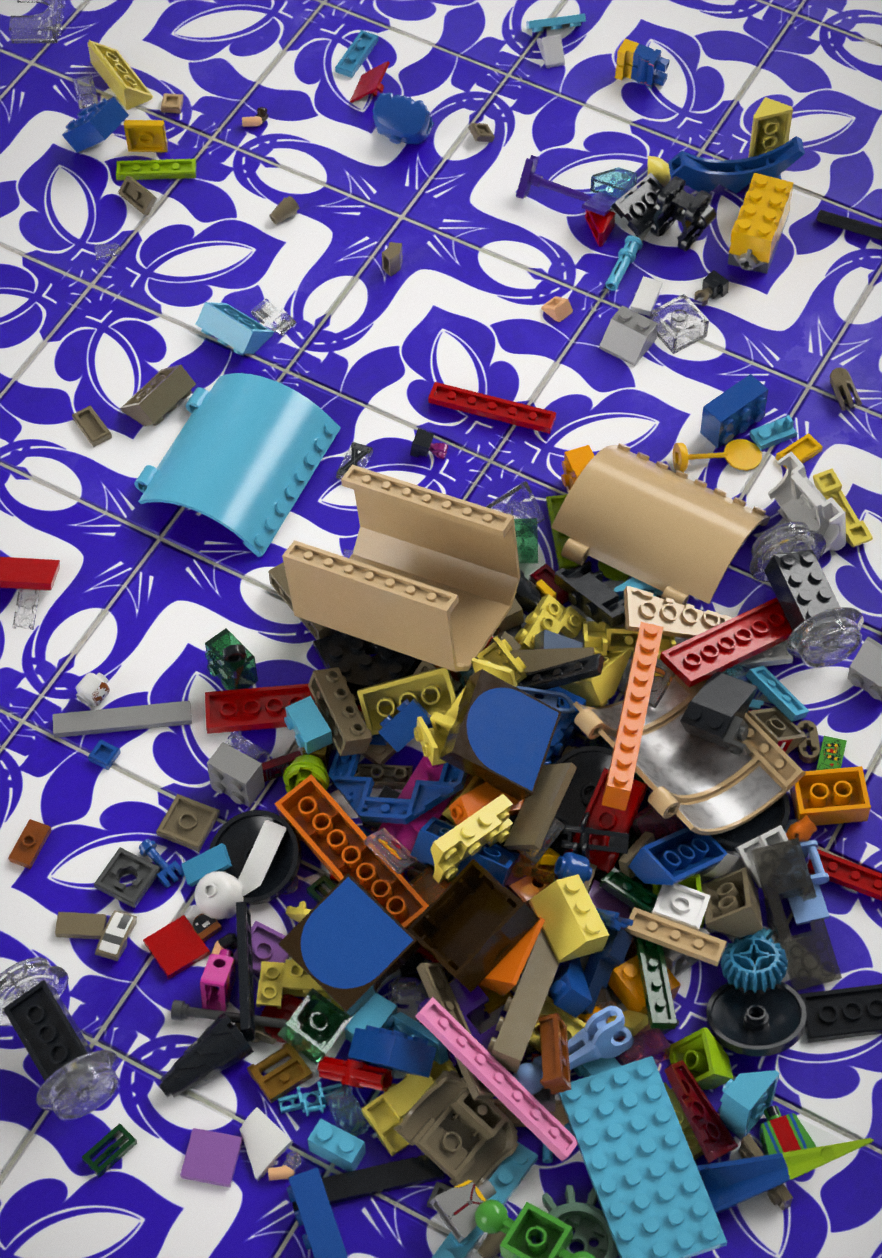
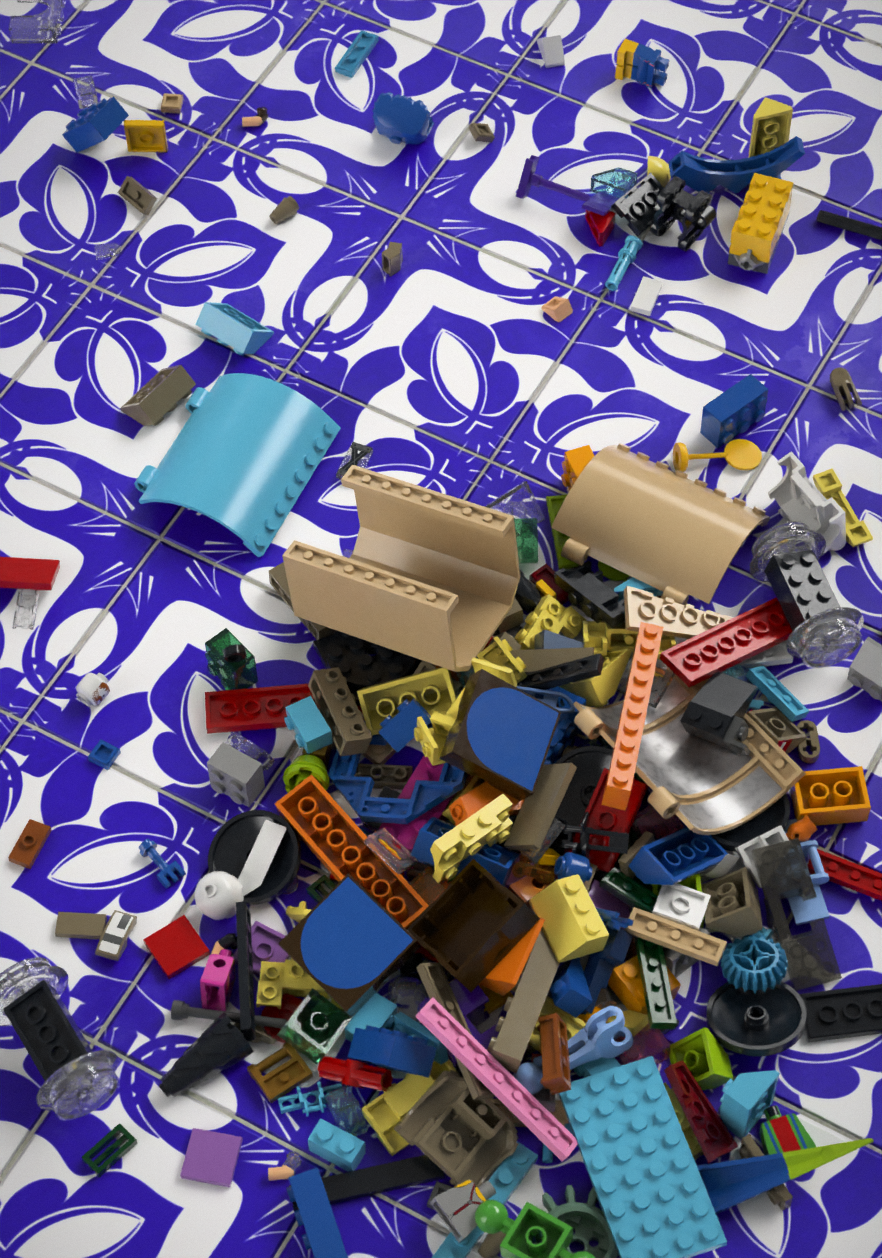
light grey tile [53,701,192,738] -> none
dark tan tile [72,405,112,447] -> none
light yellow slope [88,40,153,110] -> none
dark grey piece [94,847,161,908] -> none
lime tile [116,159,197,181] -> none
dark tan plate [156,794,220,852] -> none
dark azure tile [181,843,232,887] -> none
tile [193,914,222,942] -> none
white slope [240,1107,293,1181] -> none
clear slope [251,298,296,336] -> none
dark red tile [262,751,301,782] -> none
red piece [350,61,389,103] -> none
black piece [410,428,448,459] -> none
red plate [428,382,557,434] -> none
medium azure plate [526,13,586,32] -> none
light grey slope [599,305,658,366] -> none
clear brick [650,294,709,354] -> none
black piece [694,270,729,306] -> none
medium azure plate [749,415,798,451] -> none
yellow tile [775,433,823,469] -> none
bright green tile [816,736,847,770] -> none

